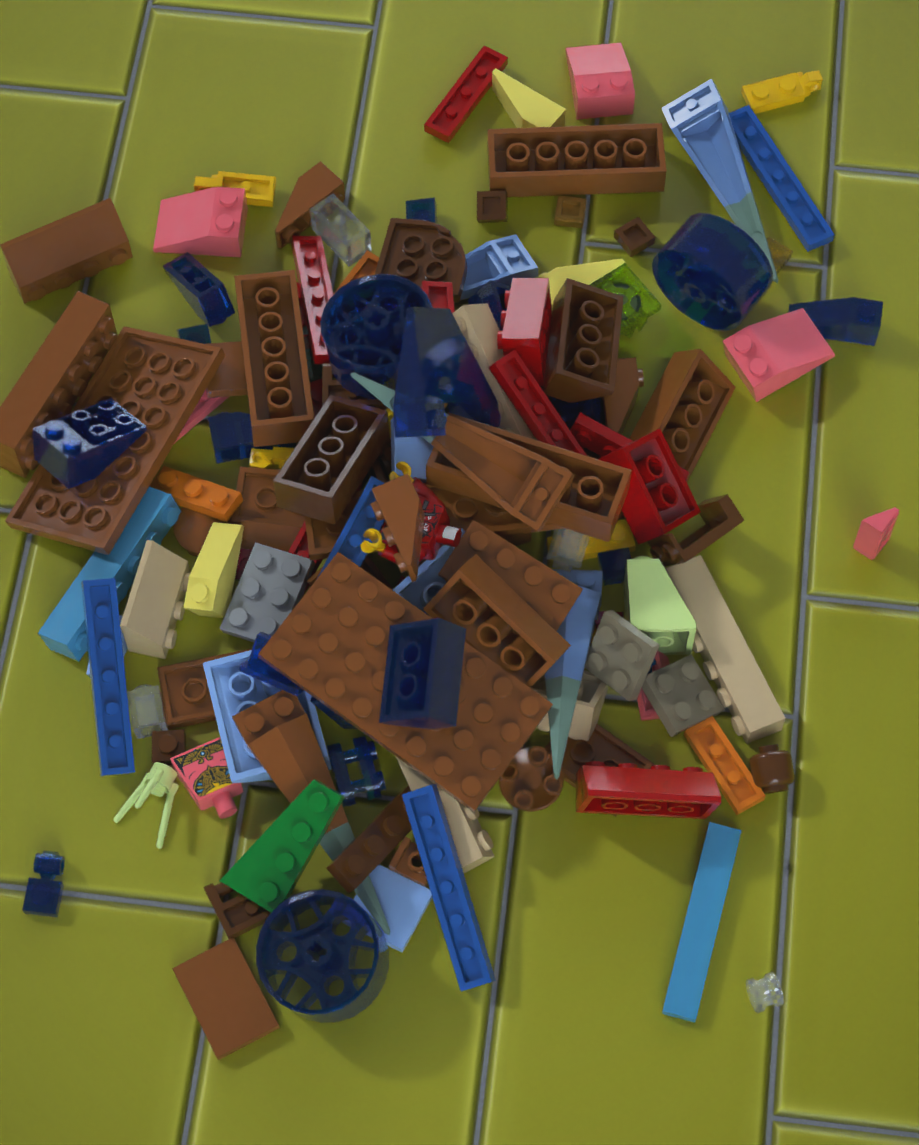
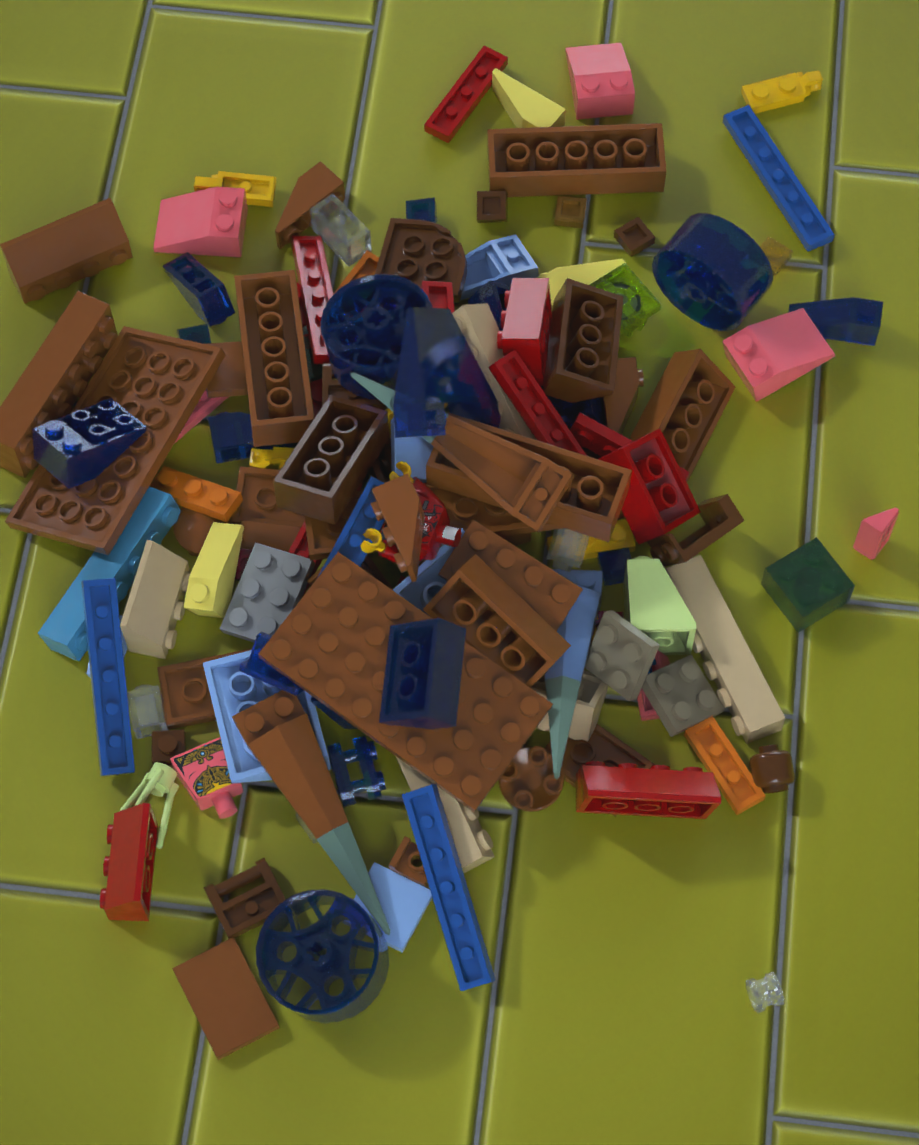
clear blue plate [22,850,65,918] -> none
green wing [220,779,345,915] -> none
reddish brown plate [326,785,412,894] -> none
medium blue plate [662,79,779,283] -> none
dark azure tile [662,822,742,1023] -> none
none -> red slope [100,803,158,921]
none -> clear green brick [761,537,855,633]

